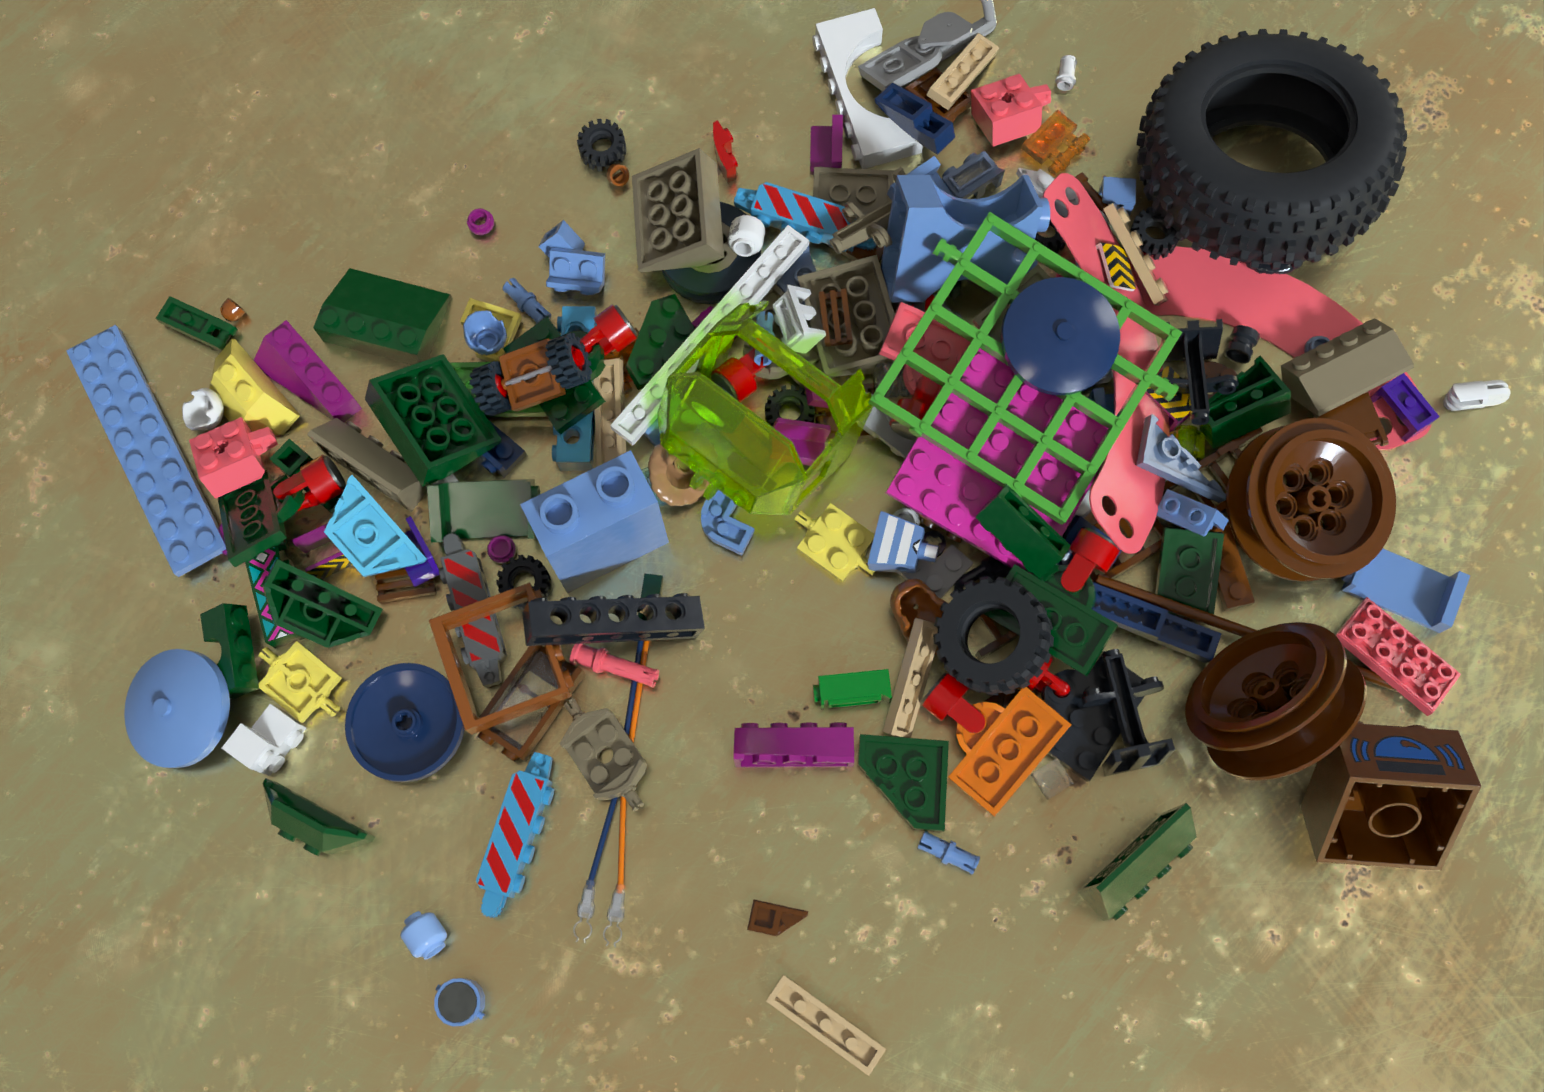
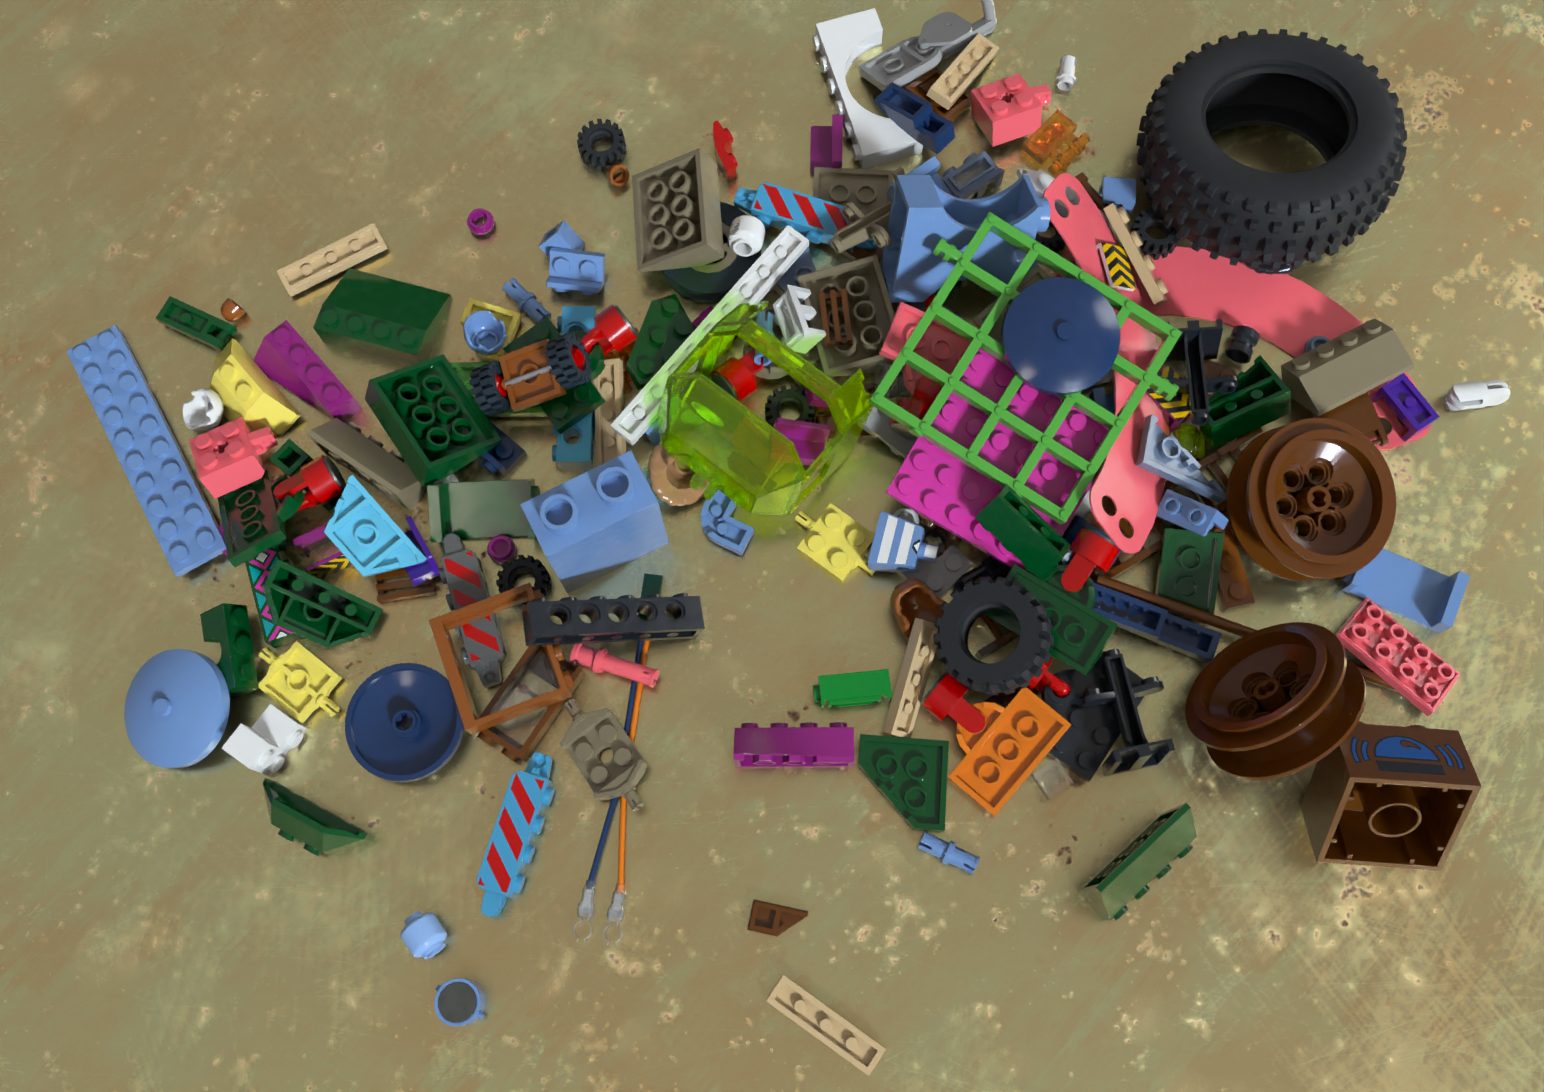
none -> tan plate [277,223,388,297]

